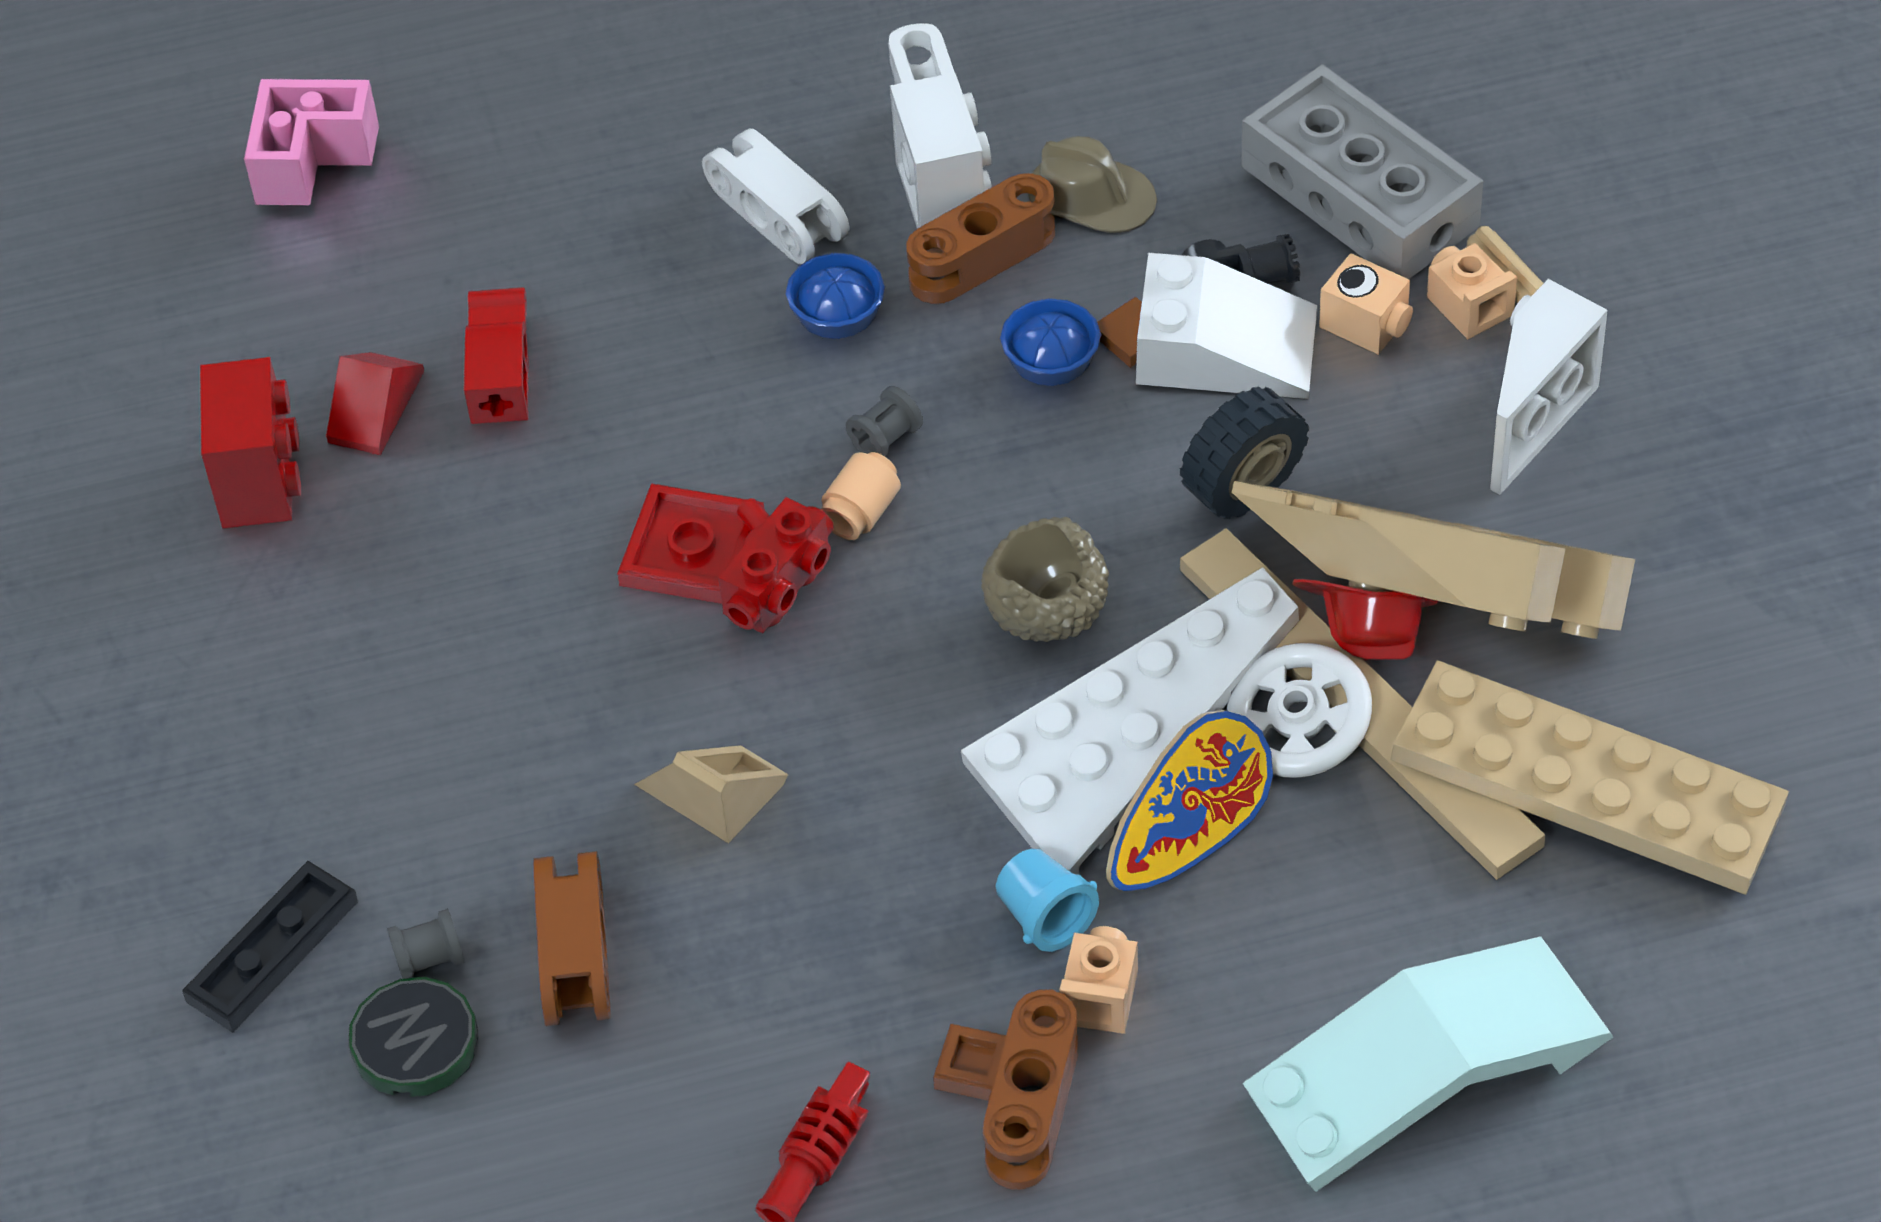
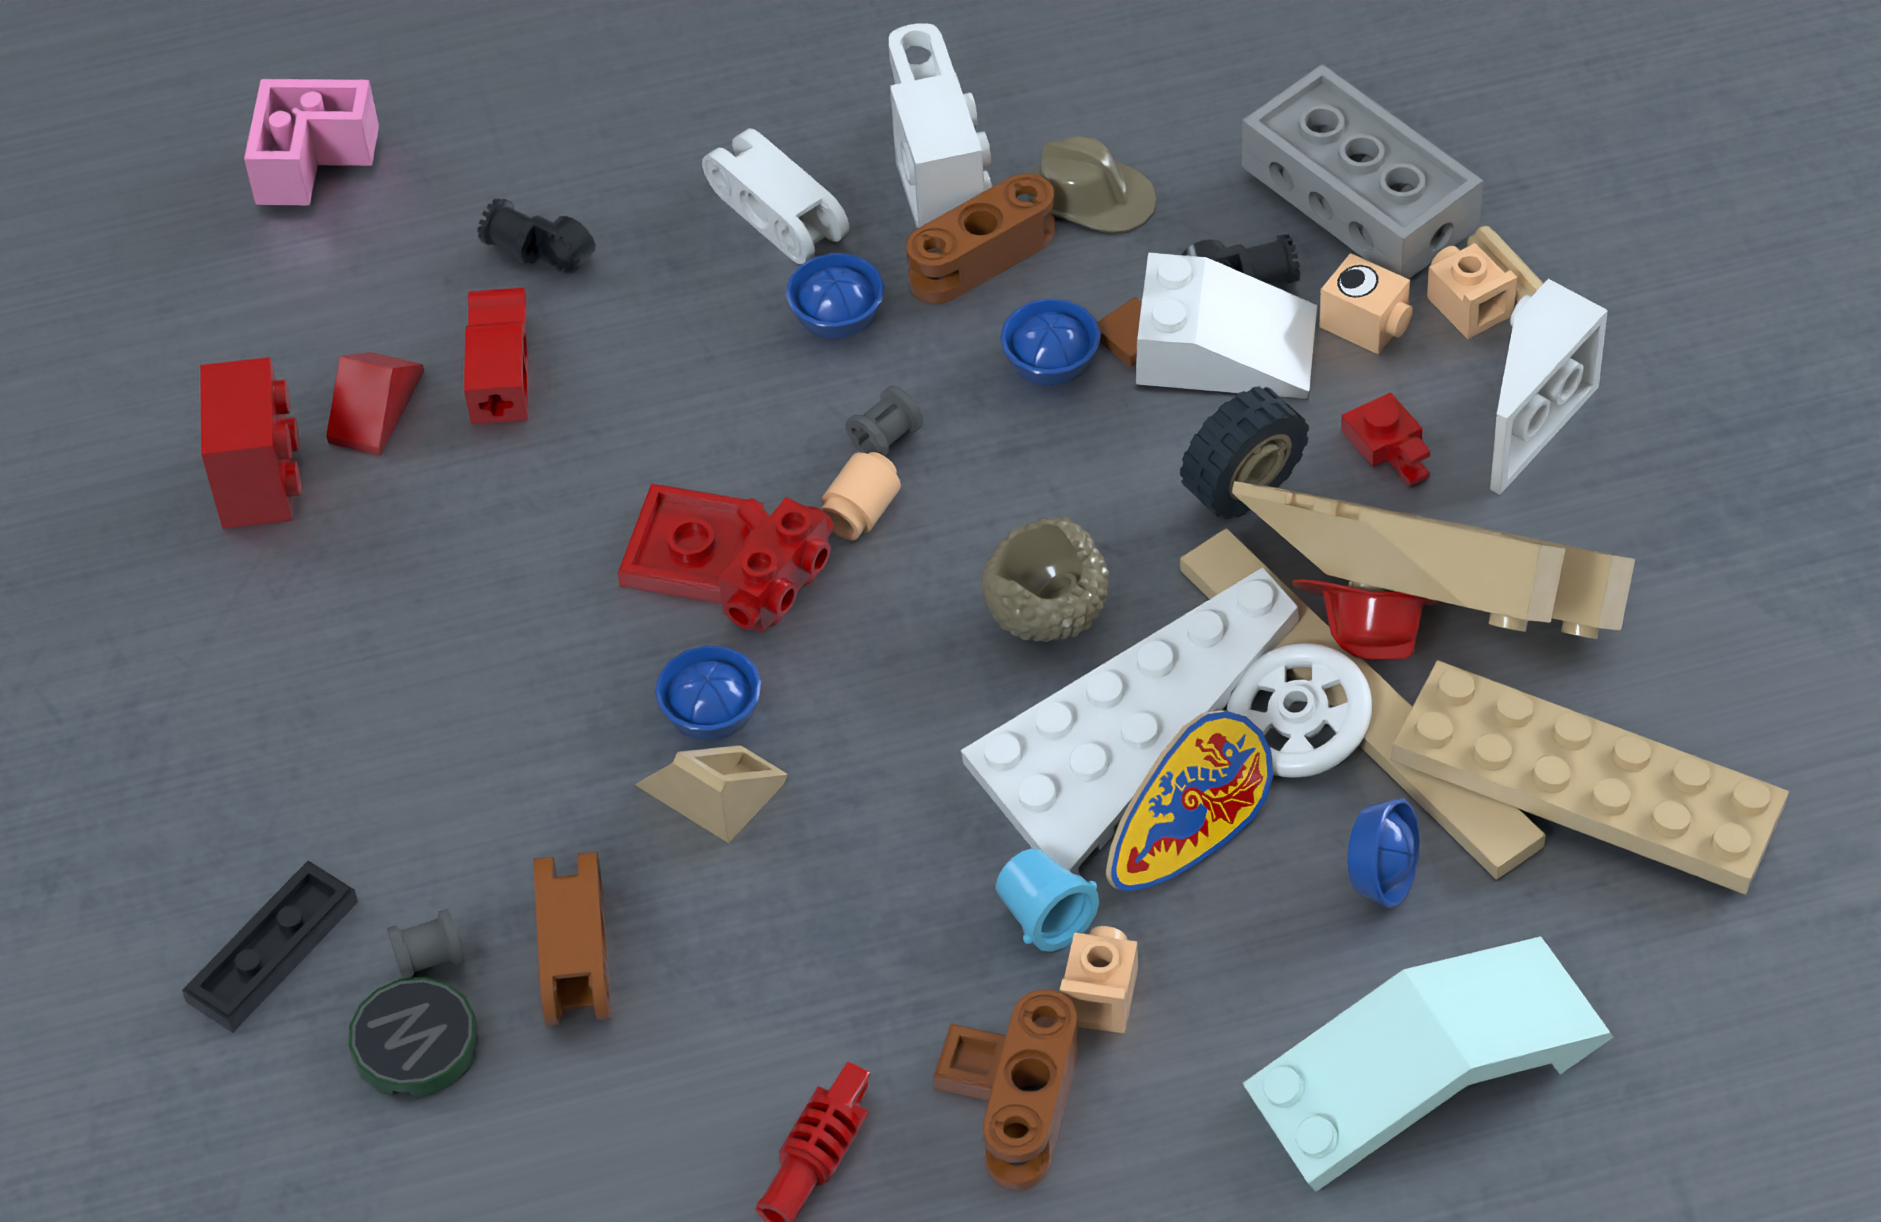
none -> black connector [477,198,596,274]
none -> blue hat [655,645,762,741]
none -> red plate [1341,392,1430,486]
none -> blue hat [1347,798,1420,909]

